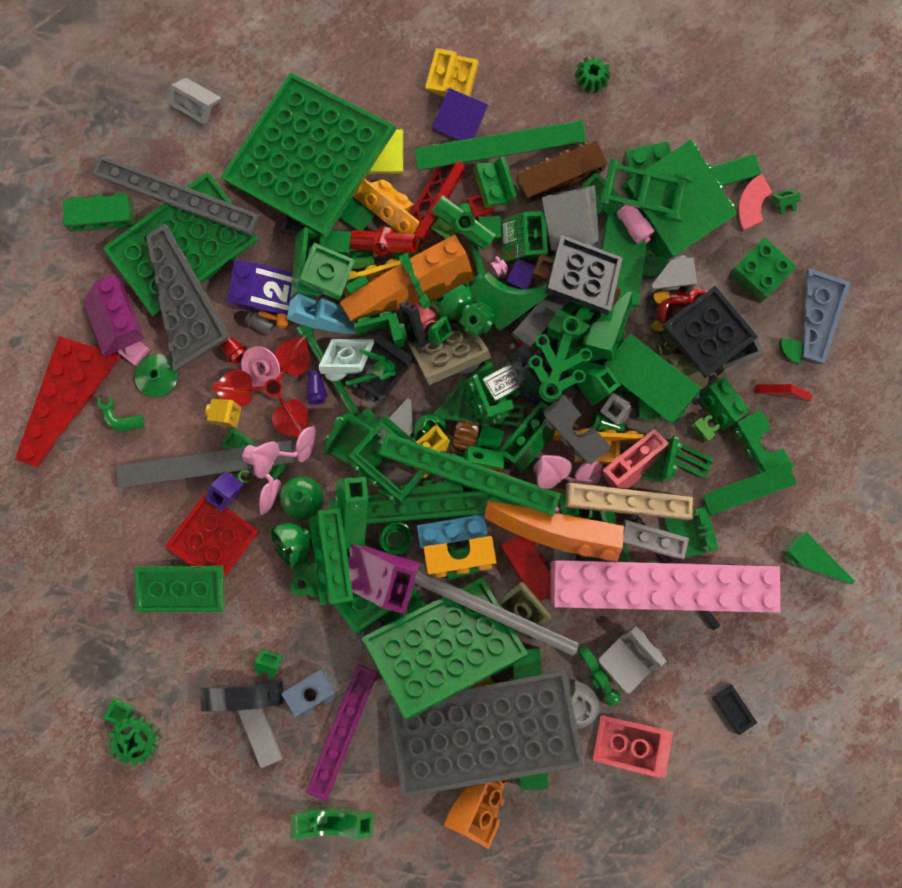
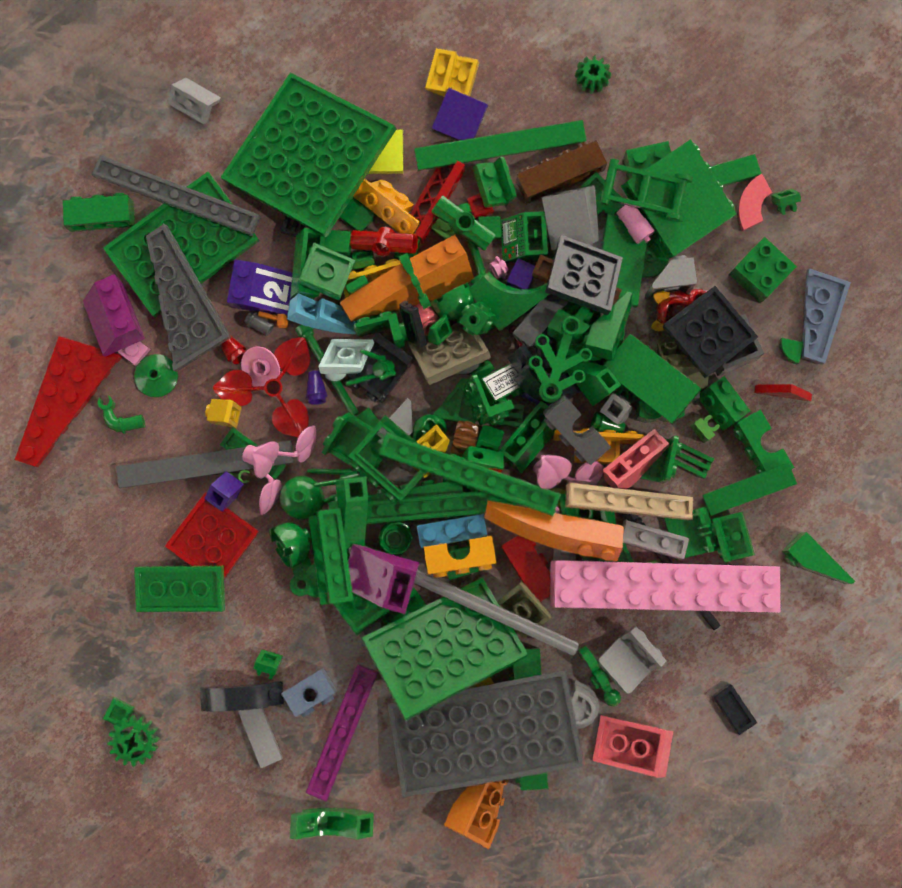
none -> green plant [307,468,358,503]
none -> green bracket [711,511,755,563]

